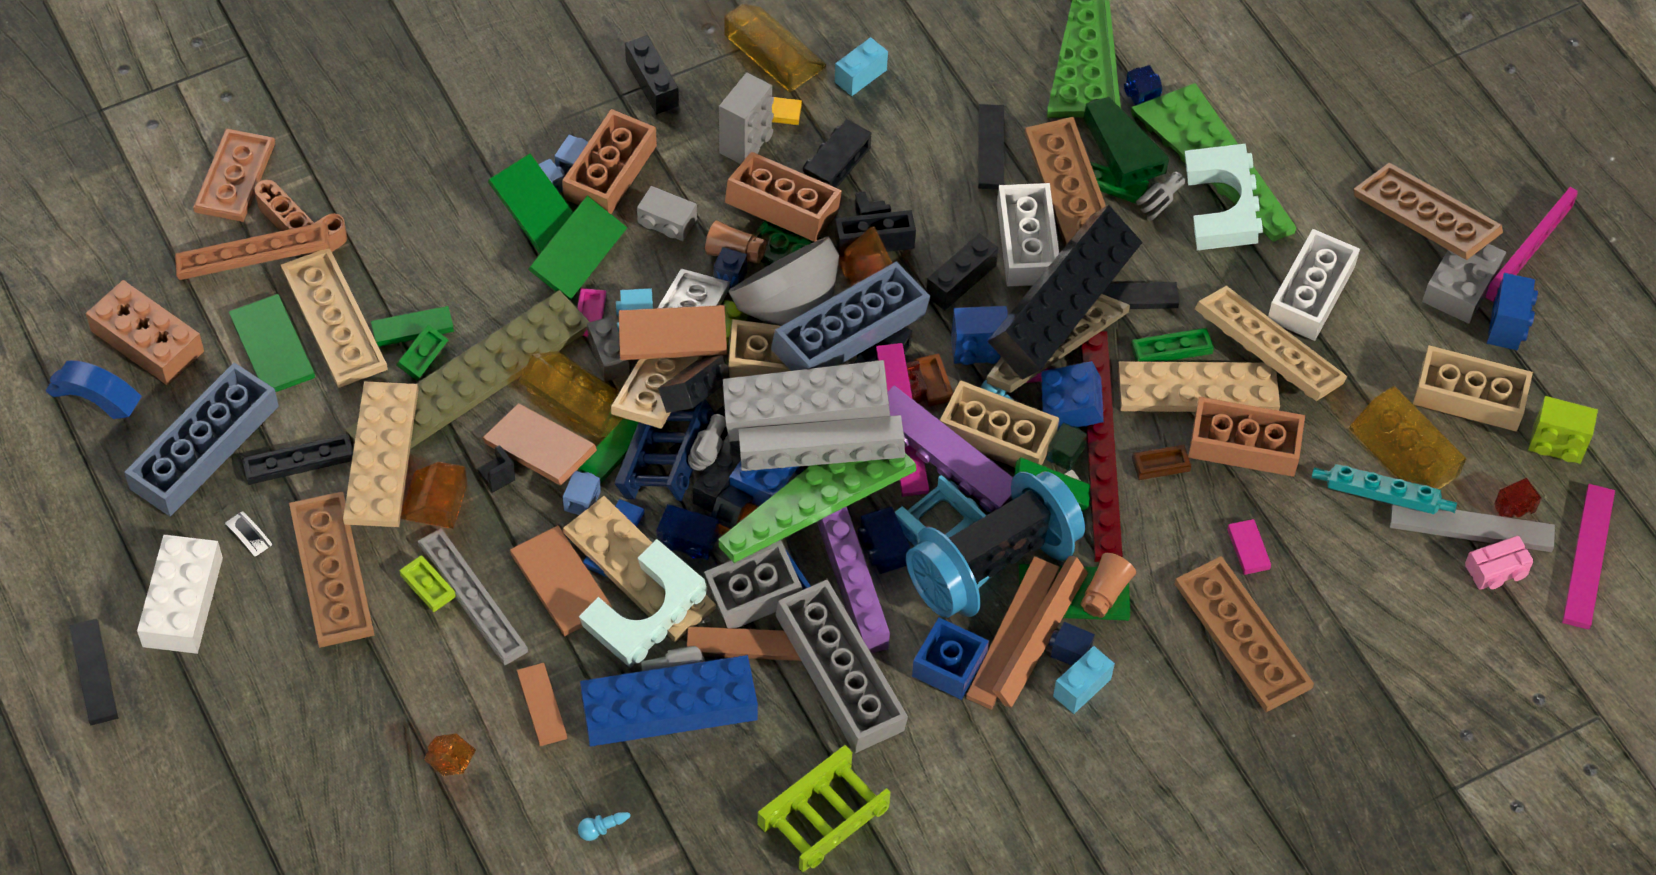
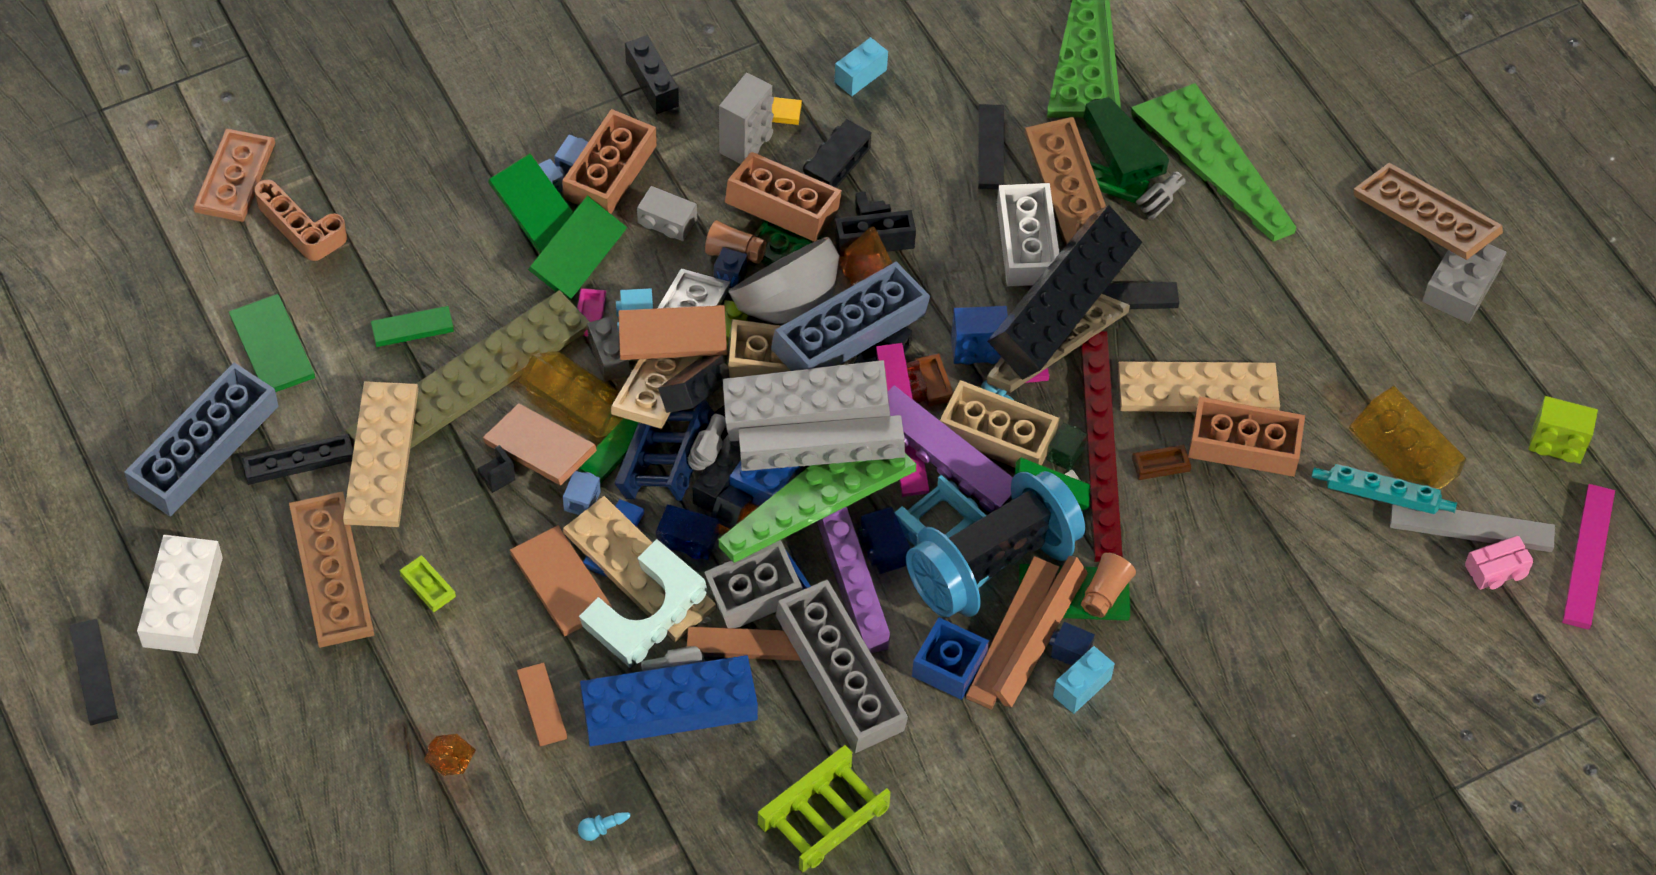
blue arch [46,360,142,419] -> none
nougat brick [85,280,204,386] -> none
nougat tile [175,222,330,280] -> none
sticker [225,512,272,556] -> none
tan plate [281,249,388,388] -> none
green plate [396,324,448,381] -> none
clear orange slope [400,462,467,529] -> none
light grey tile [418,528,528,666] -> none
clear yellow slope [724,4,827,92] -> none
black brick [926,233,999,311] -> none
blue brick [1041,361,1104,431] -> none
clear blue brick [1124,65,1163,106] -> none
green tile [1131,328,1214,362] -> none
medium nougat plate [1174,556,1314,712] -> none
light aqua arch [1185,144,1263,250] -> none
tan plate [1195,286,1347,401] -> none
dark pink tile [1227,519,1271,575] -> none
white brick [1268,229,1360,341] -> none
tan brick [1413,345,1533,432] -> none
dark pink tile [1485,187,1578,302] -> none
blue brick [1487,273,1538,350] -> none
clear red brick [1494,478,1542,518] -> none

